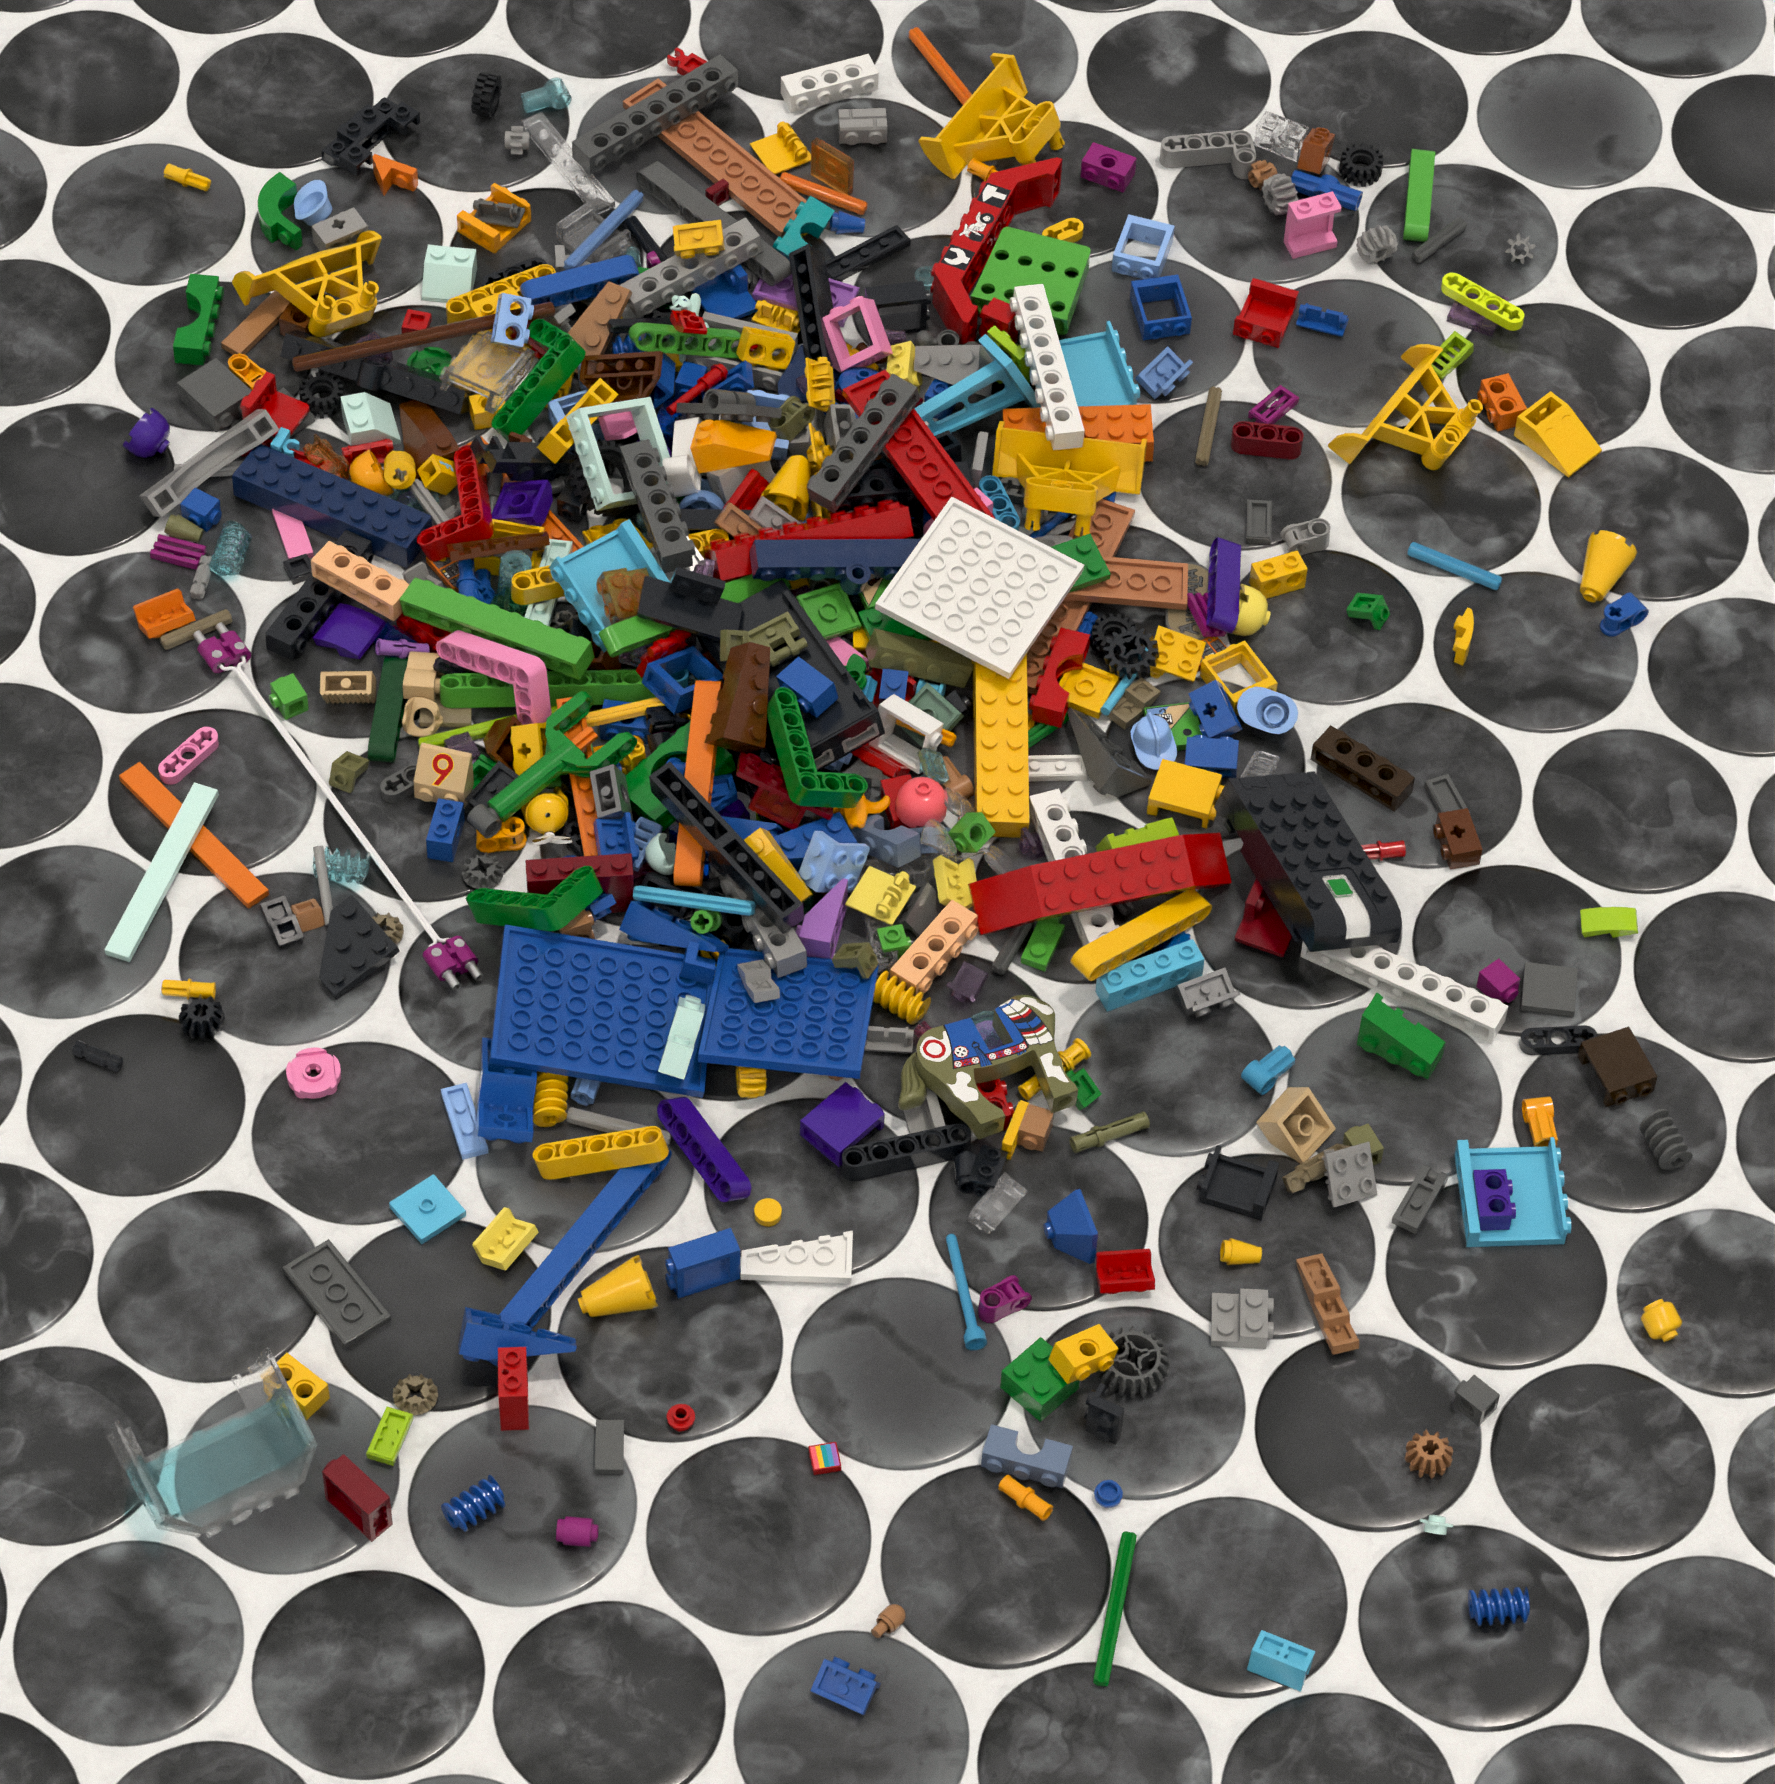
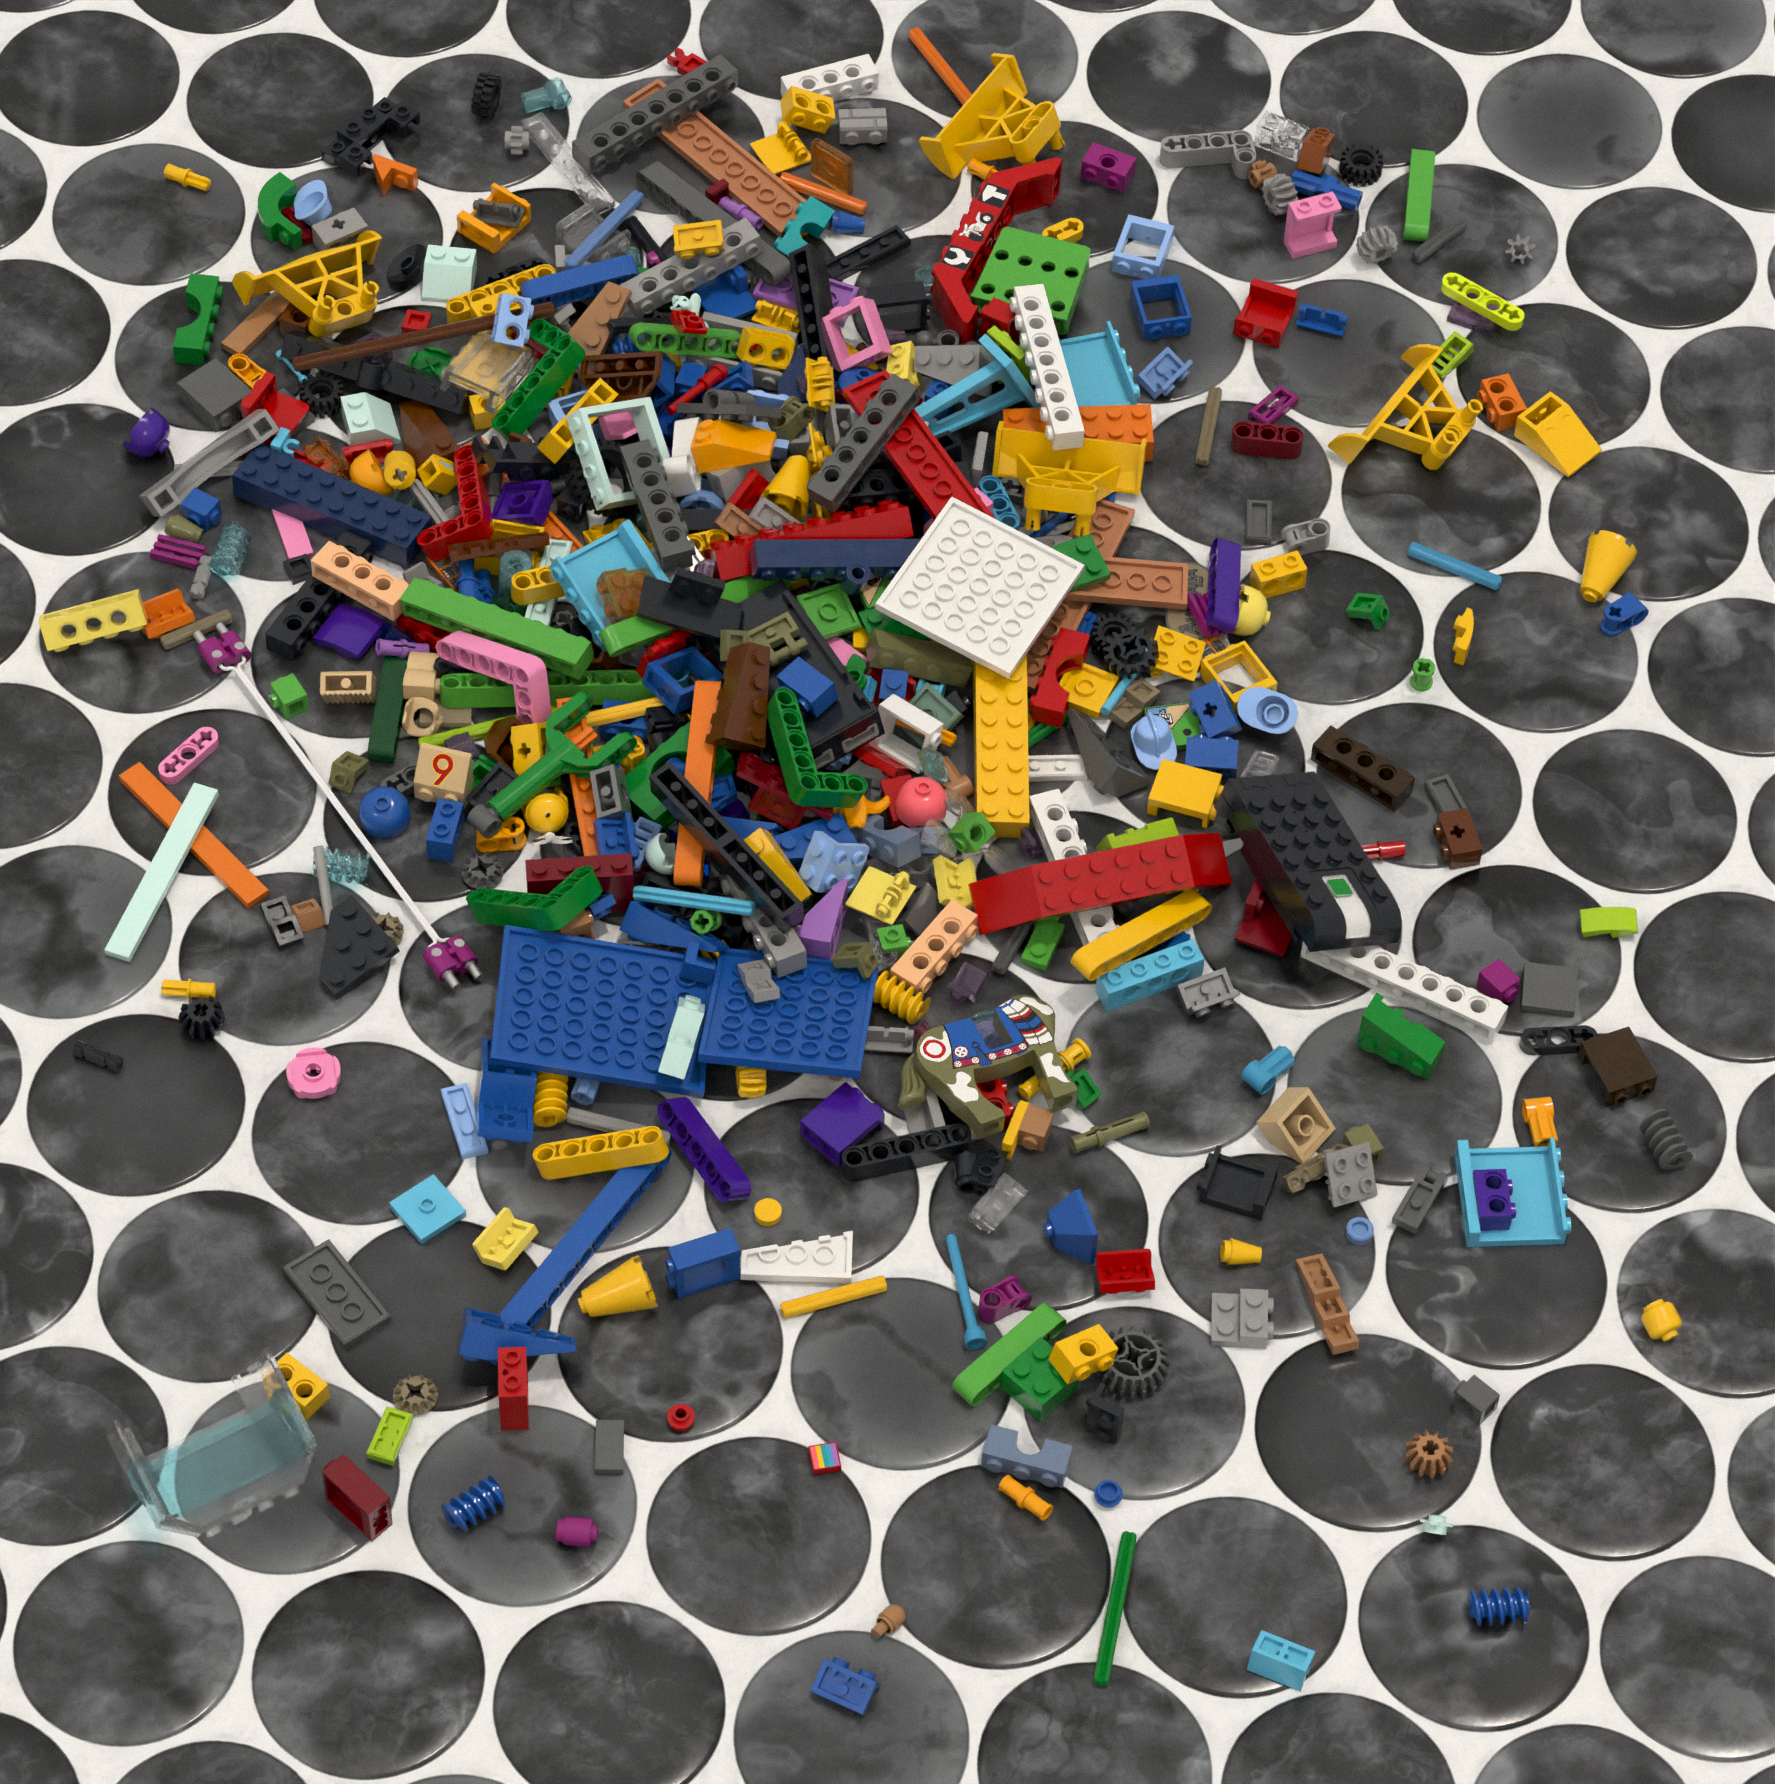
none -> light yellow brick [39,589,147,652]
none -> medium azure hinge [276,350,308,384]
none -> dark red axle [281,206,313,244]
none -> blue cylinder [358,786,411,840]
none -> black dish [387,244,427,283]
none -> medium lavender pin [718,196,764,231]
none -> yellow brick [780,86,835,134]
none -> yellow axle [780,1276,887,1318]
none -> bright green beam [952,1303,1067,1407]
none -> medium blue tile [1345,1217,1374,1245]
none -> bright green bush [1410,658,1435,691]

